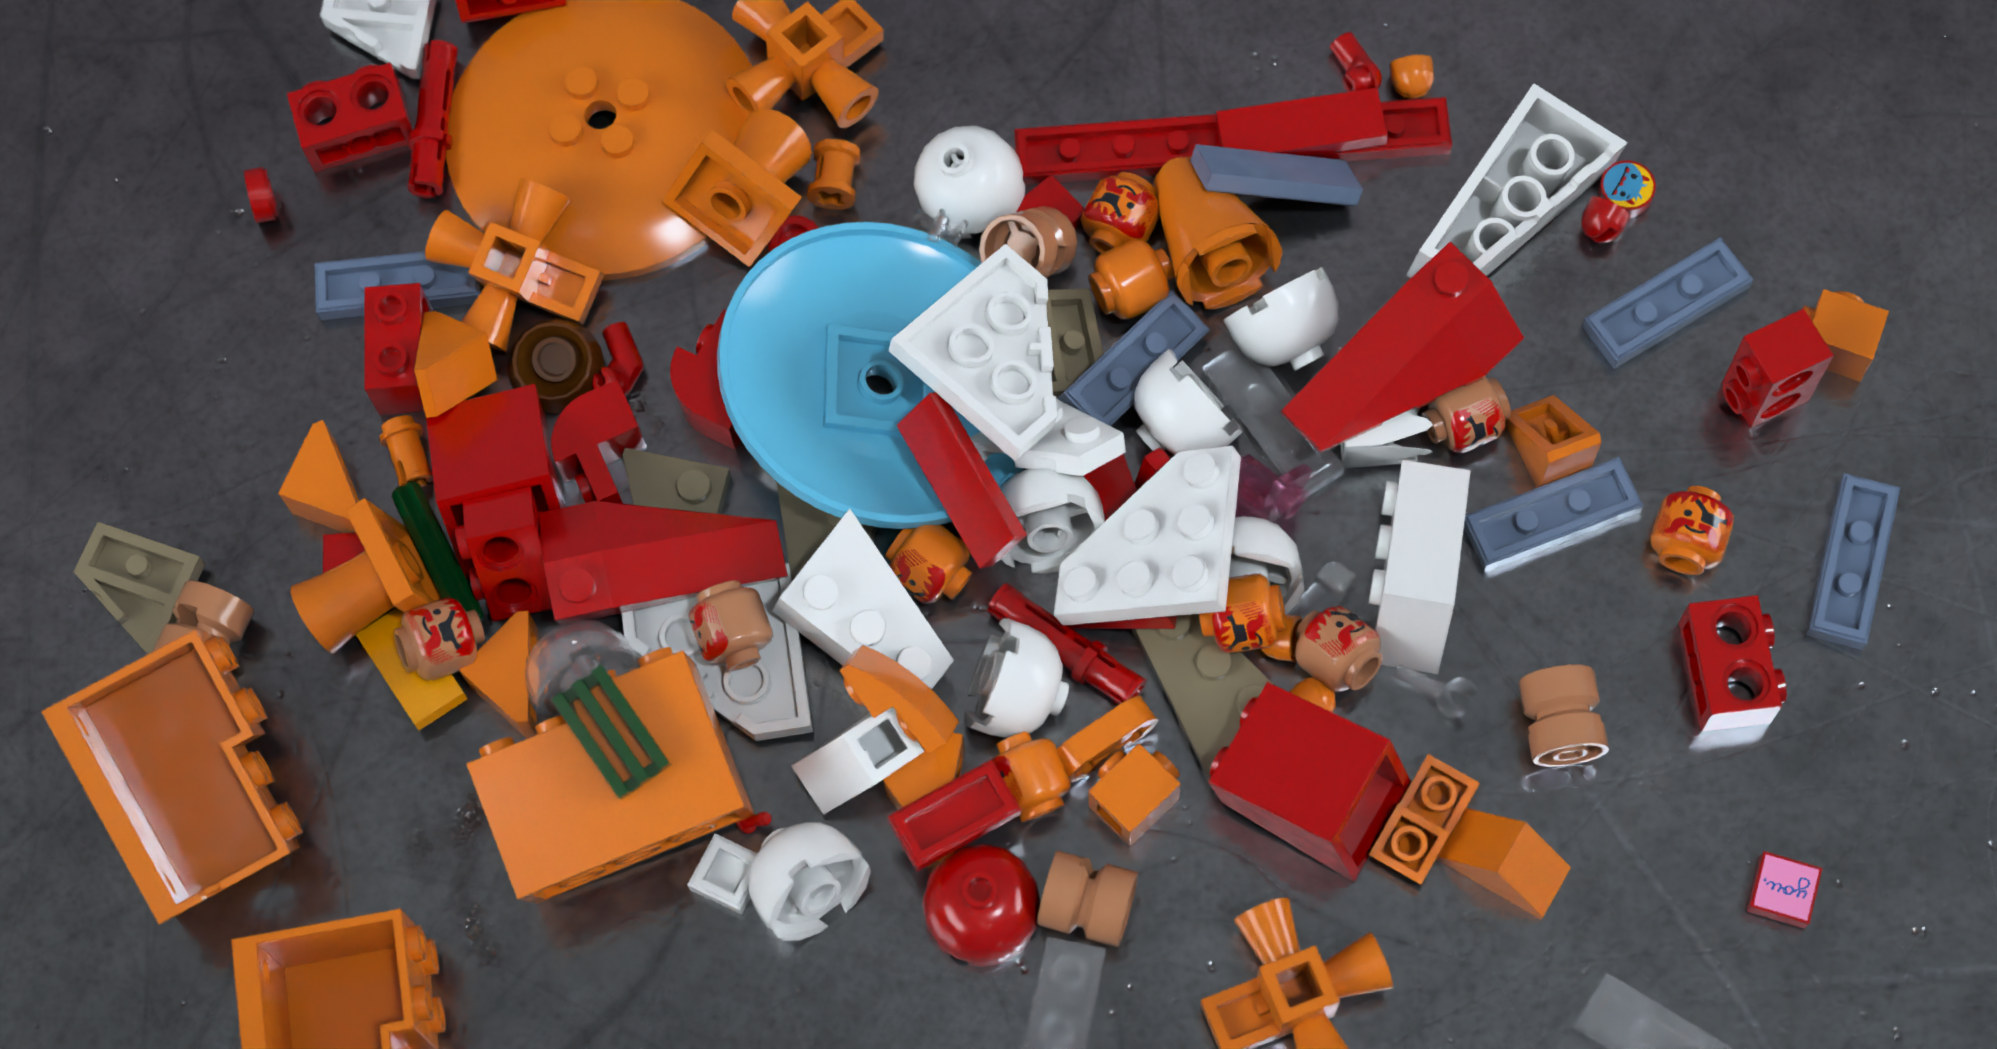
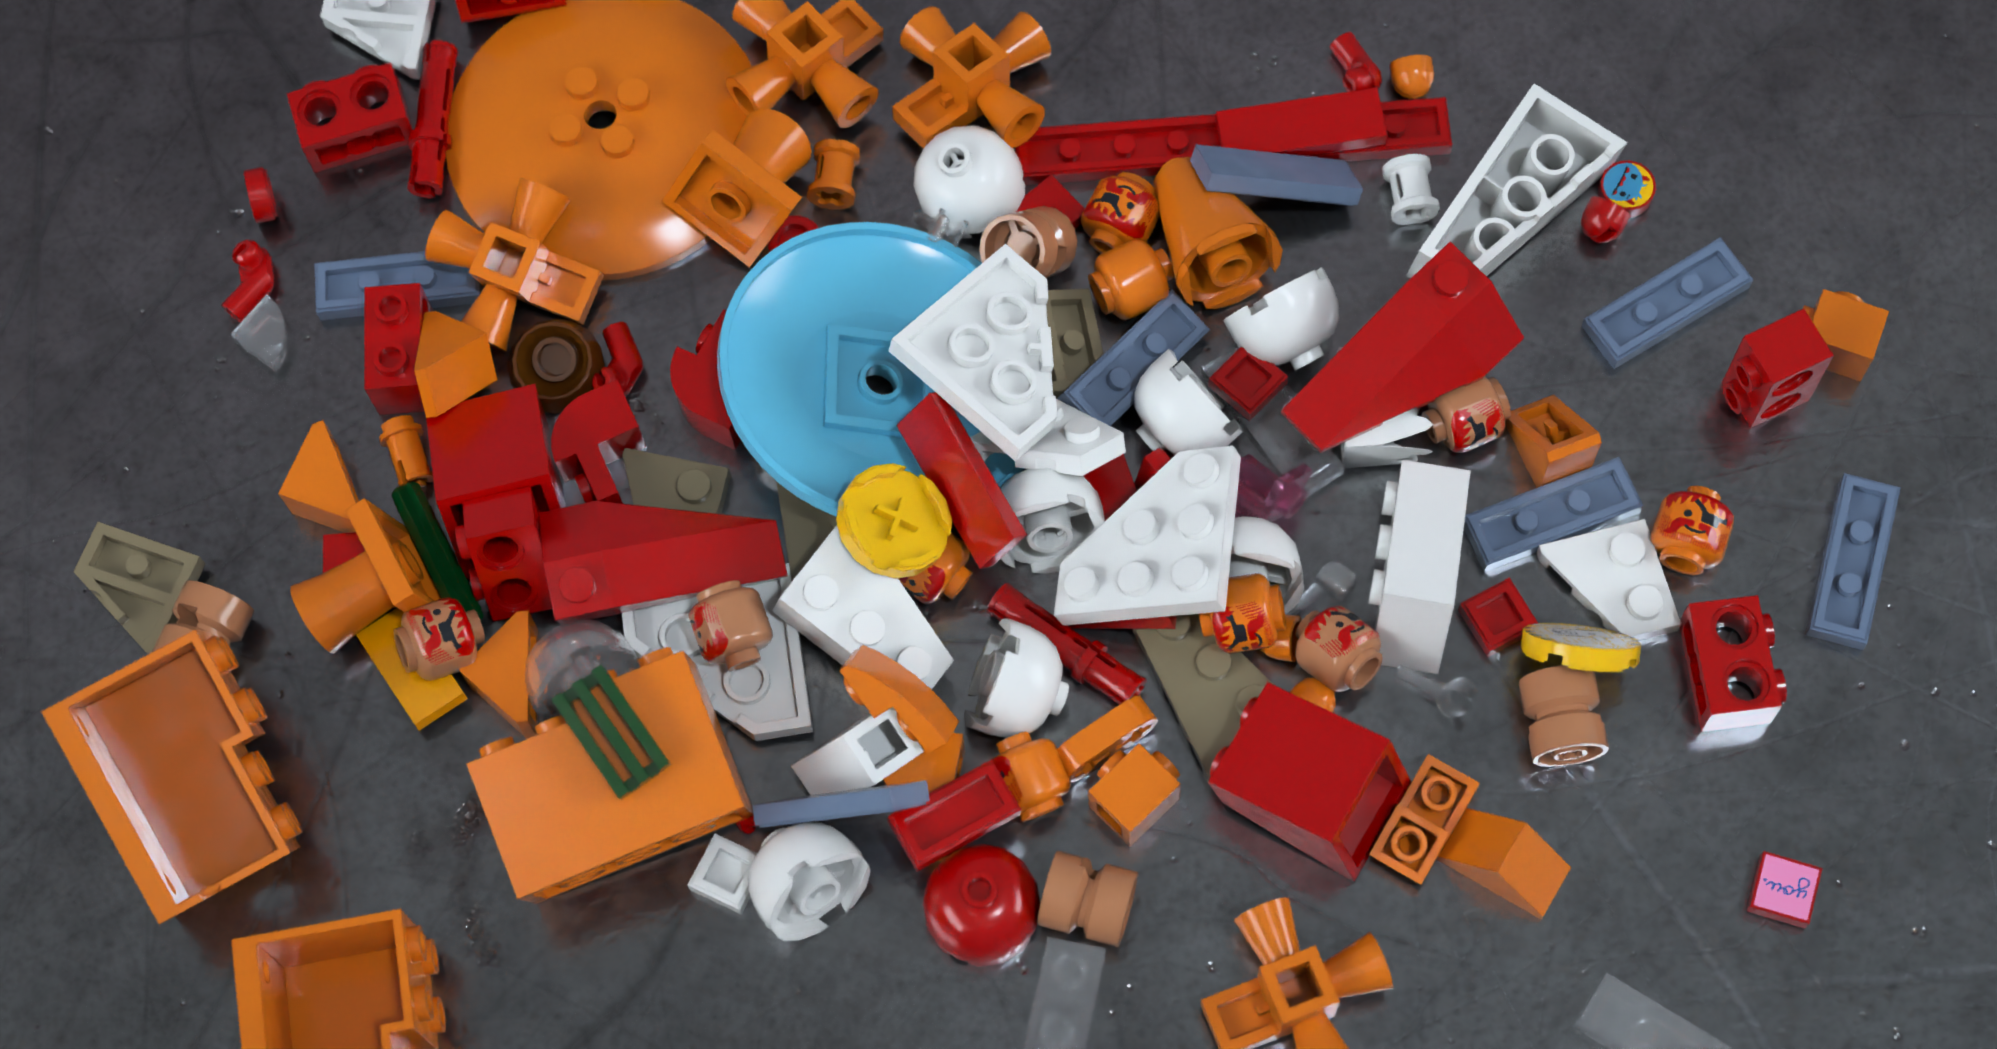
none -> red arm [221,240,274,323]
none -> clear tile [230,294,287,372]
none -> sand blue tile [752,780,930,828]
none -> yellow tile [836,463,952,578]
none -> orange brick [892,7,1051,149]
none -> red tile [1208,346,1288,422]
none -> white bush [1382,154,1440,225]
none -> red tile [1458,577,1538,658]
none -> yellow tile [1521,623,1641,672]
none -> white wing [1536,519,1681,641]

